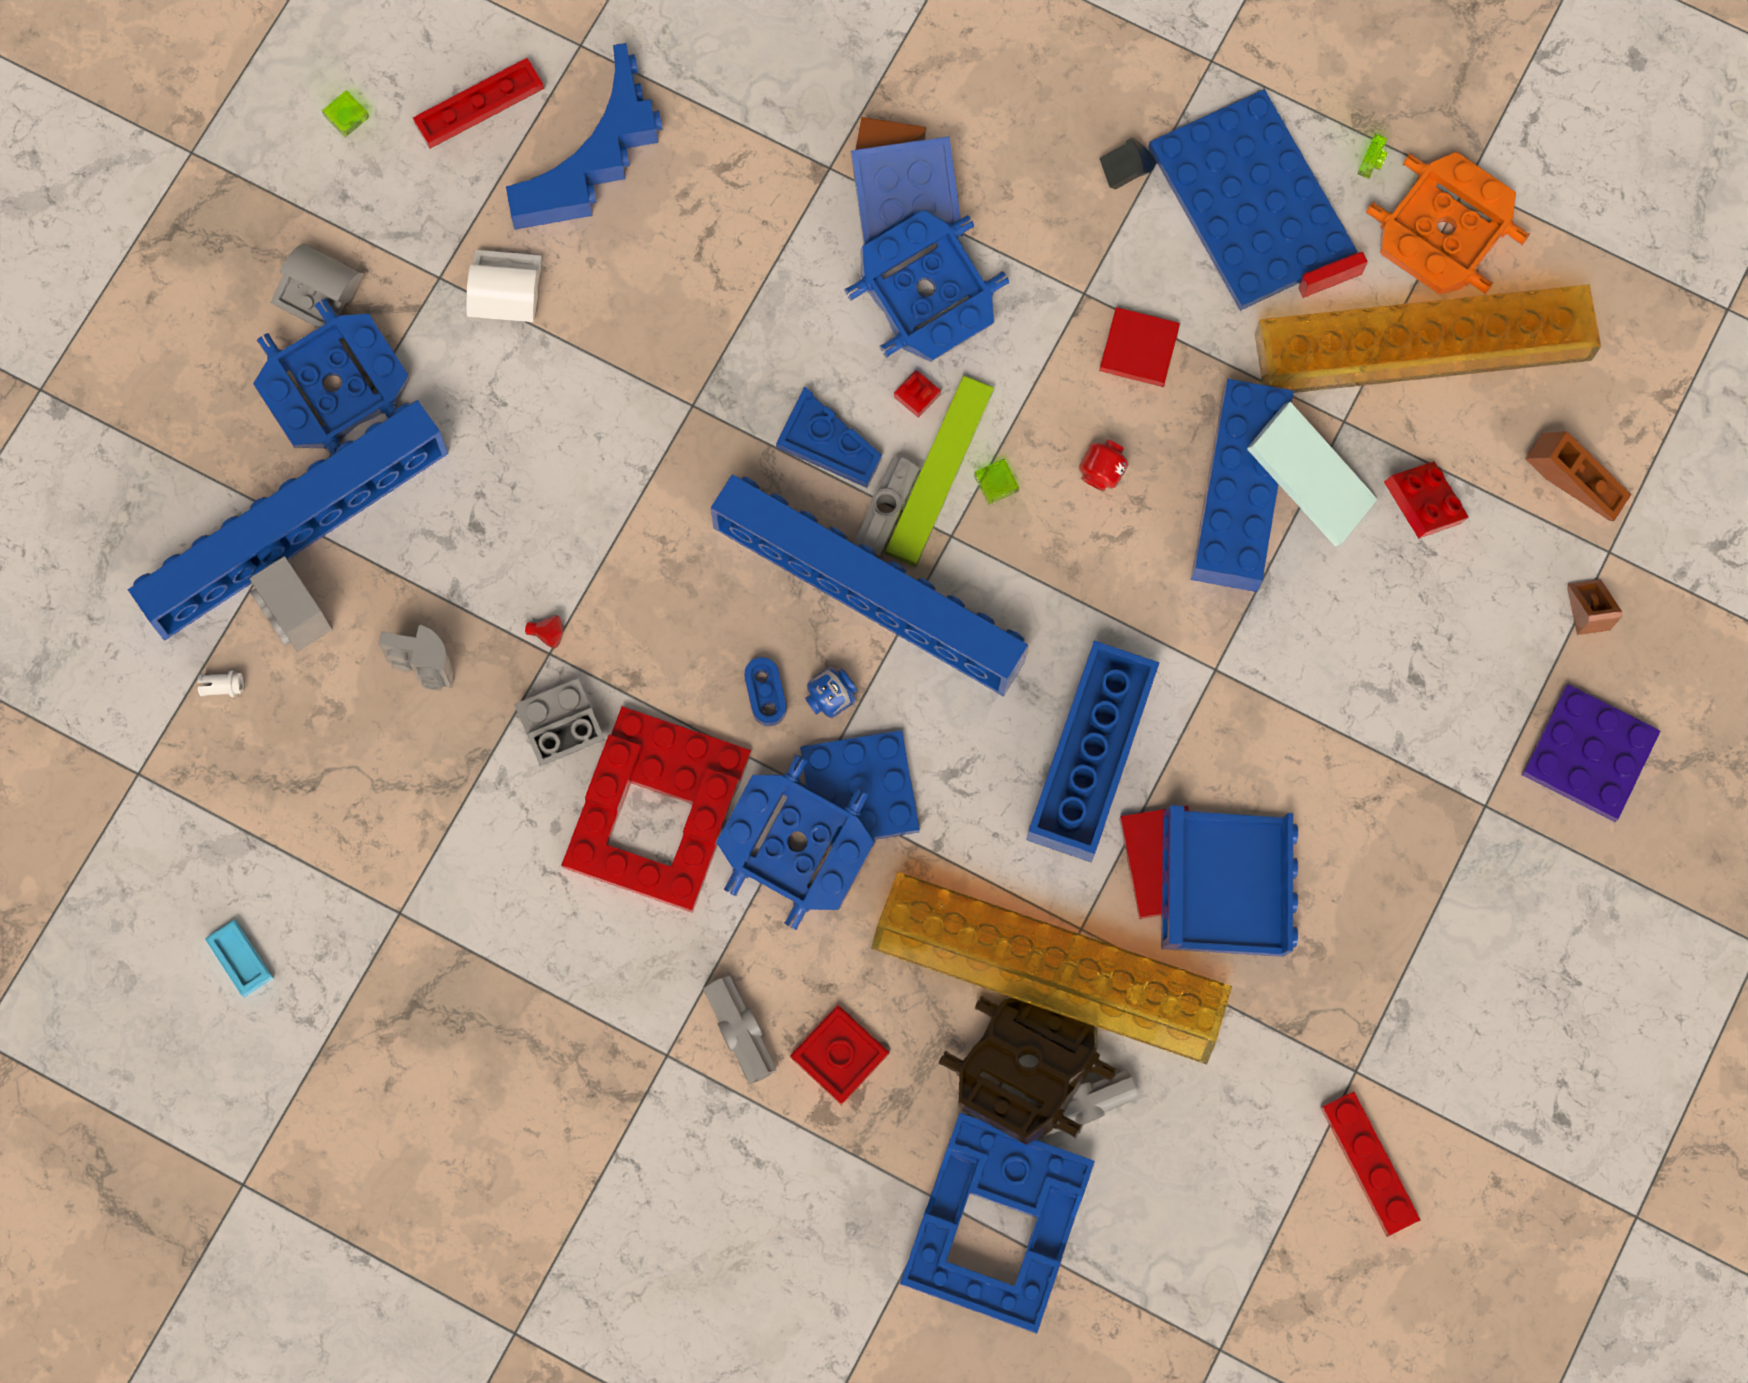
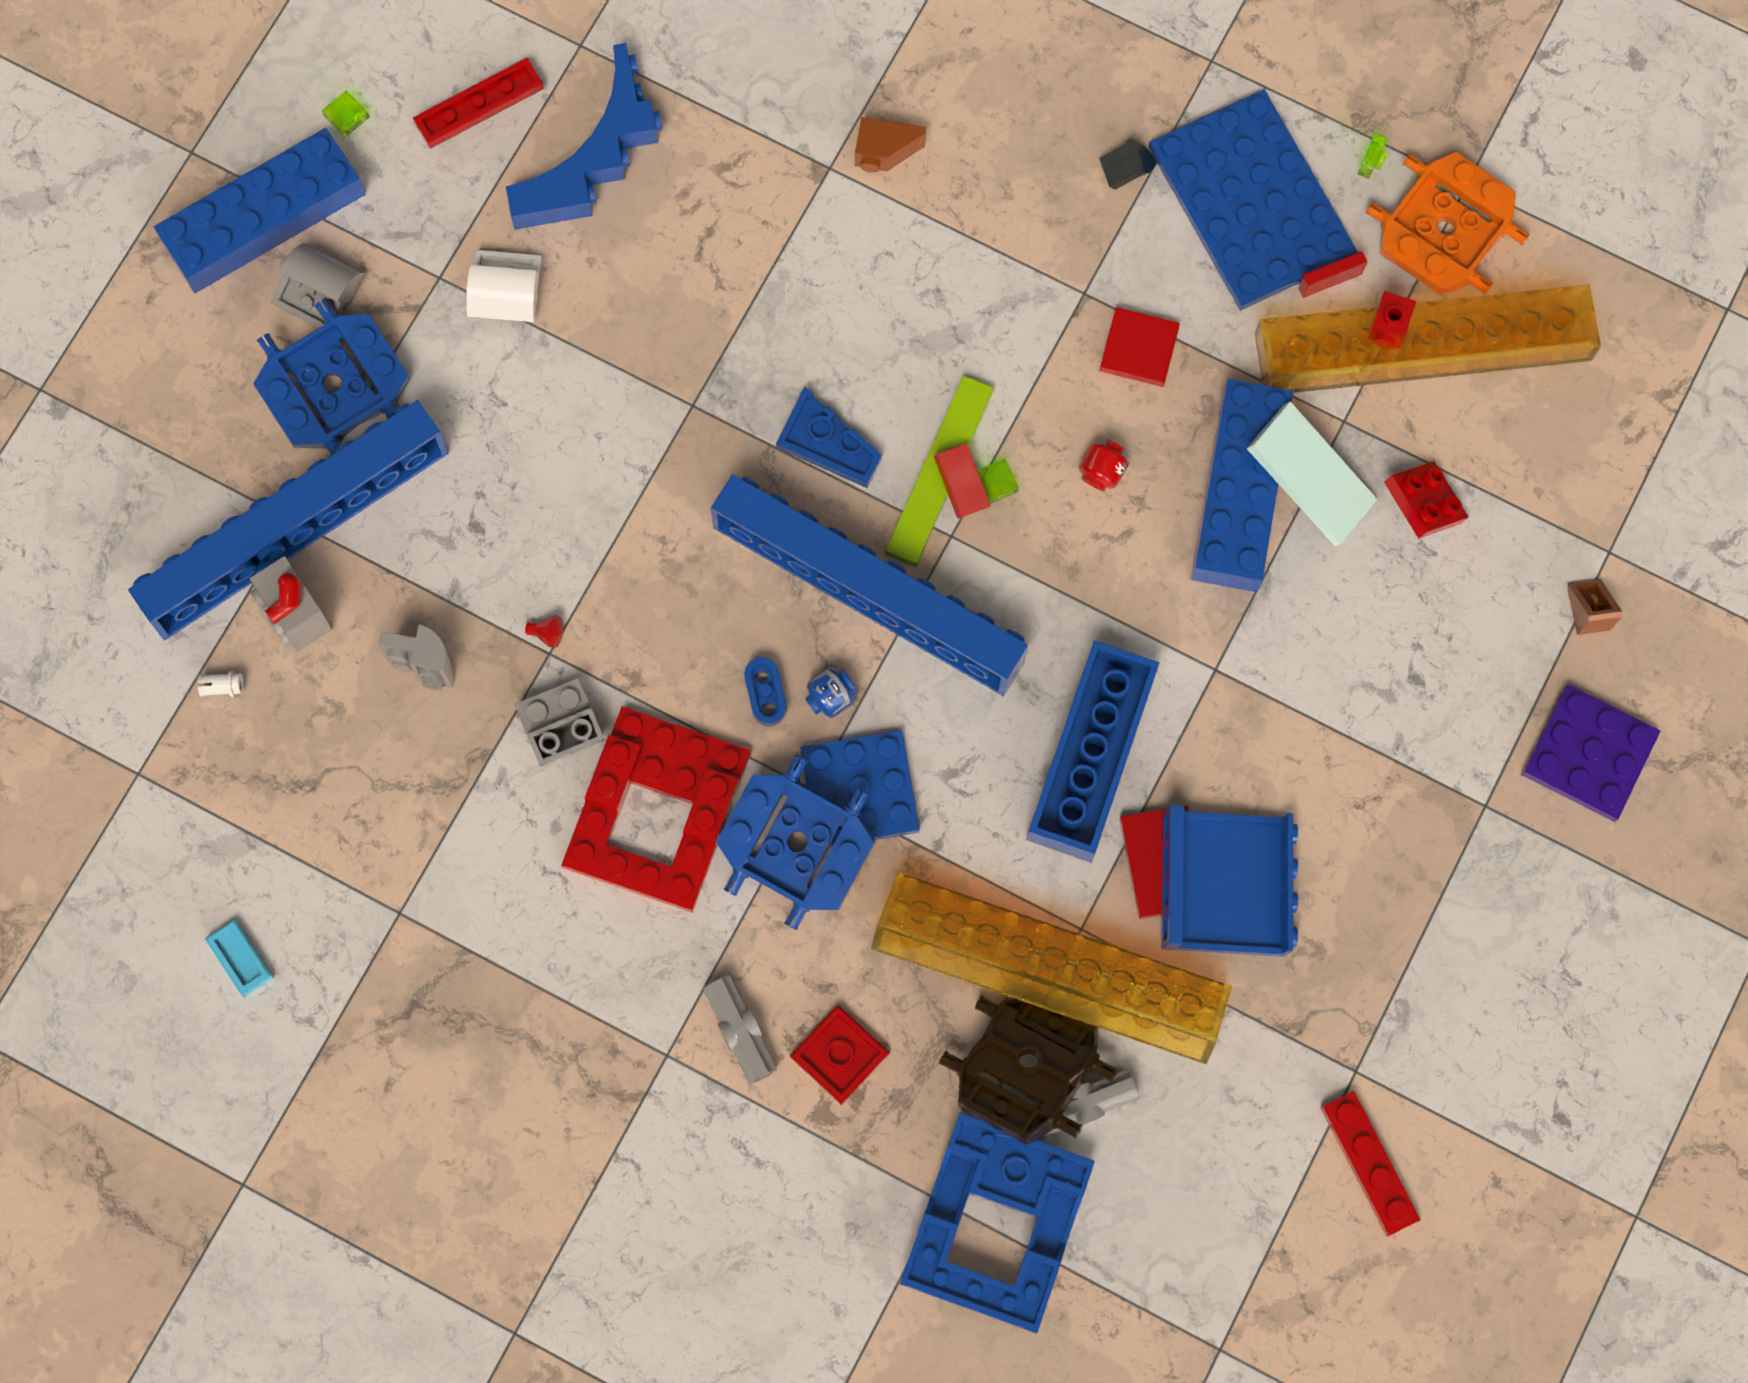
blue piece [844,210,1009,362] -> none
blue plate [850,136,963,245] -> none
light grey piece [854,457,920,559] -> none
red tile [894,370,941,418] -> none
dark orange slope [1525,431,1631,521] -> none
none -> blue brick [153,128,365,294]
none -> red arm [264,573,302,625]
none -> red tile [934,443,991,519]
none -> red brick [1367,291,1417,349]

